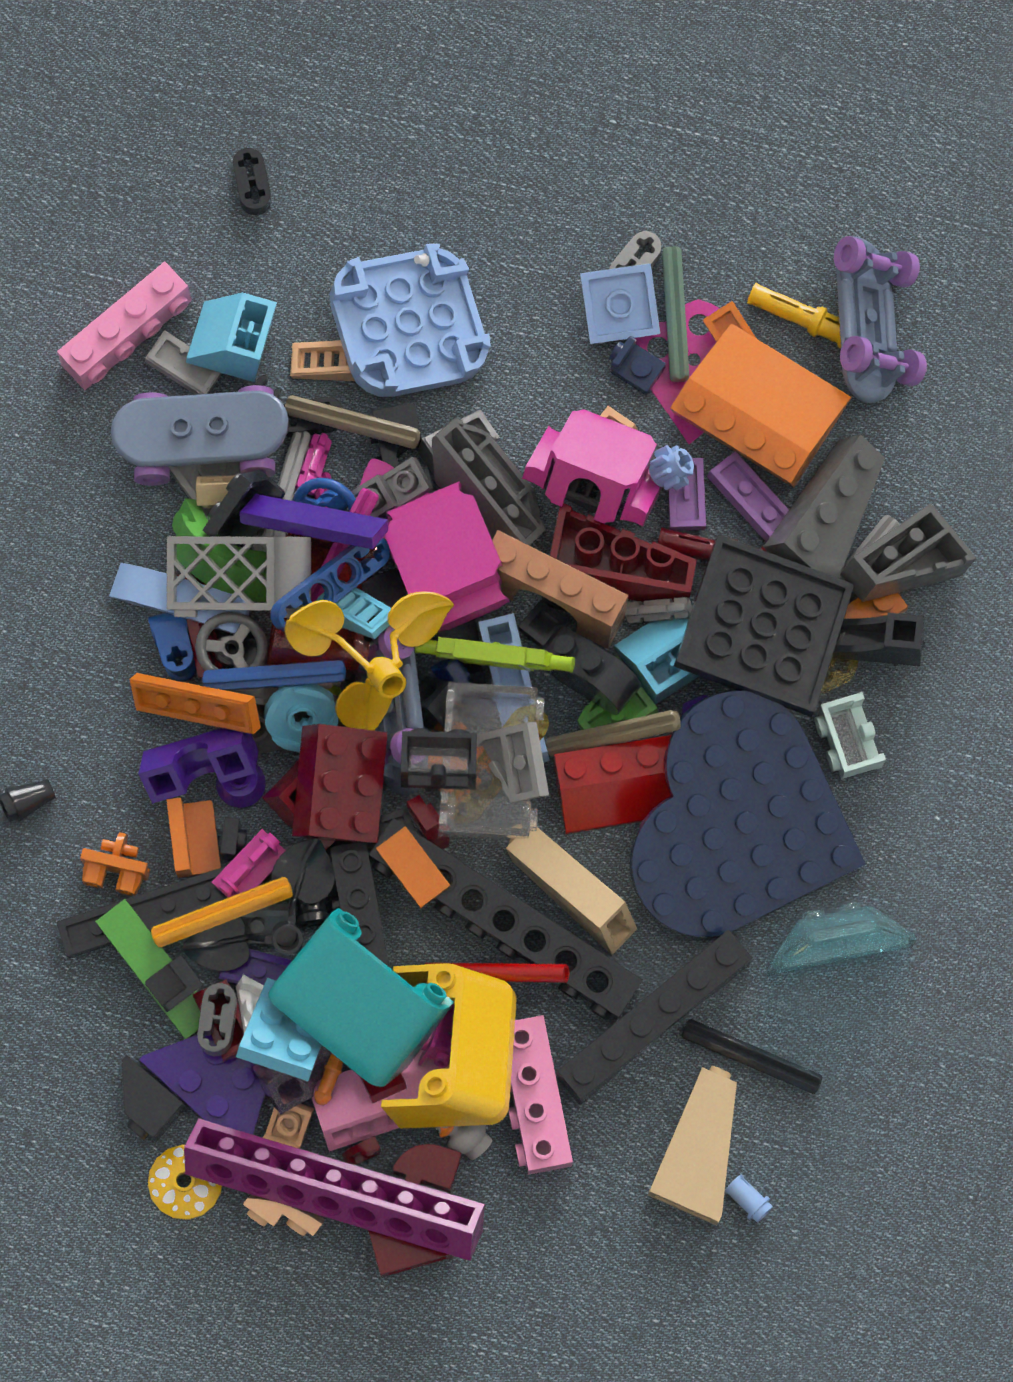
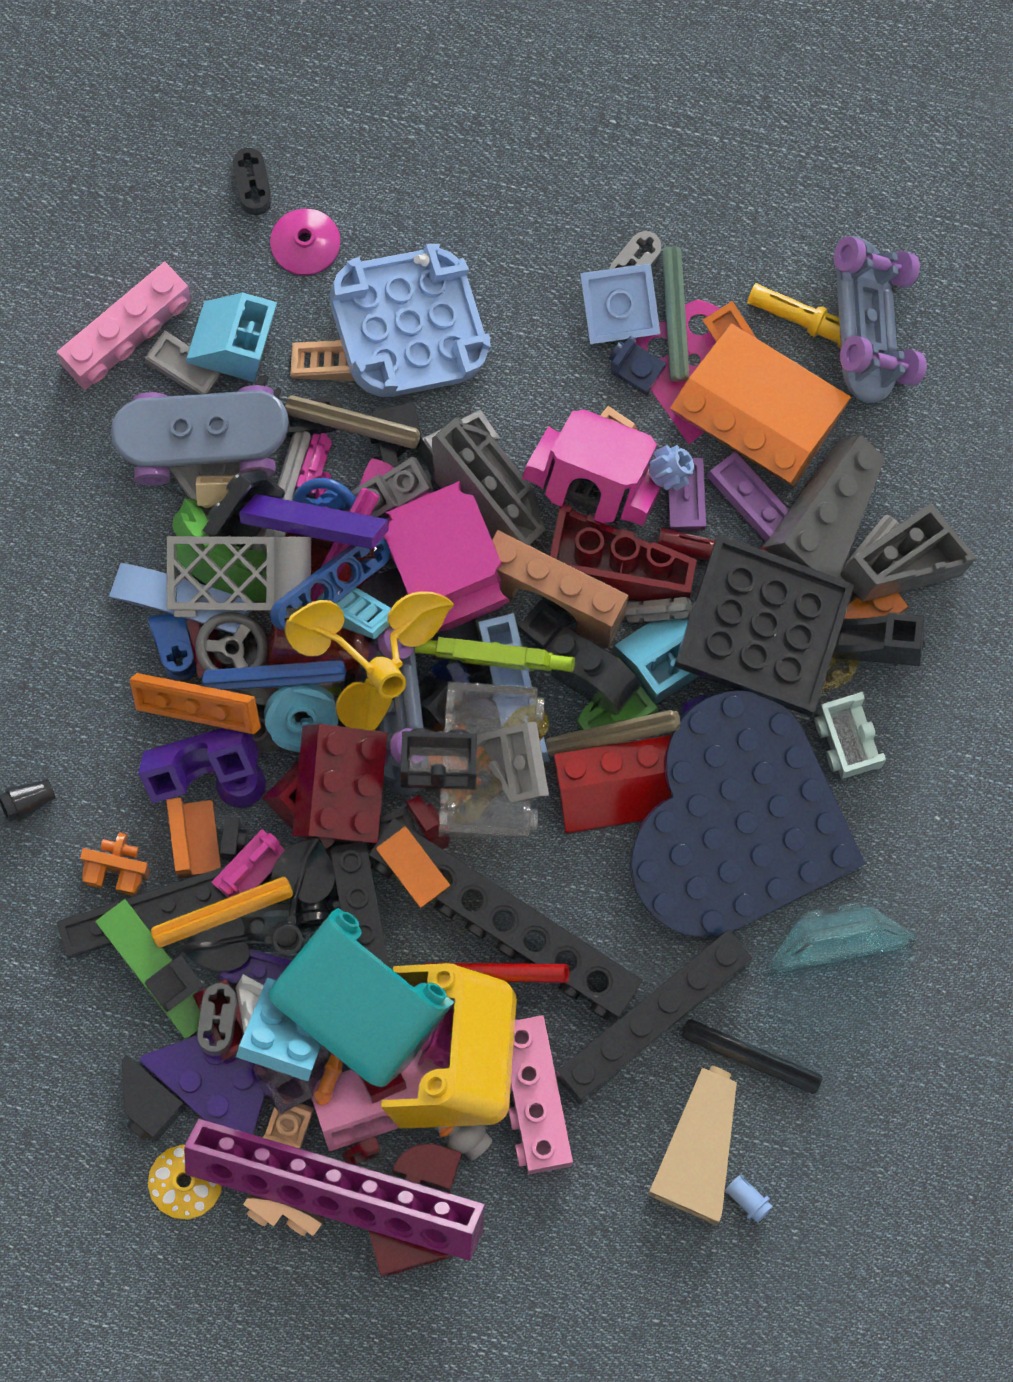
tan slope [506,822,637,955] -> none
none -> dark pink dish [270,209,340,276]

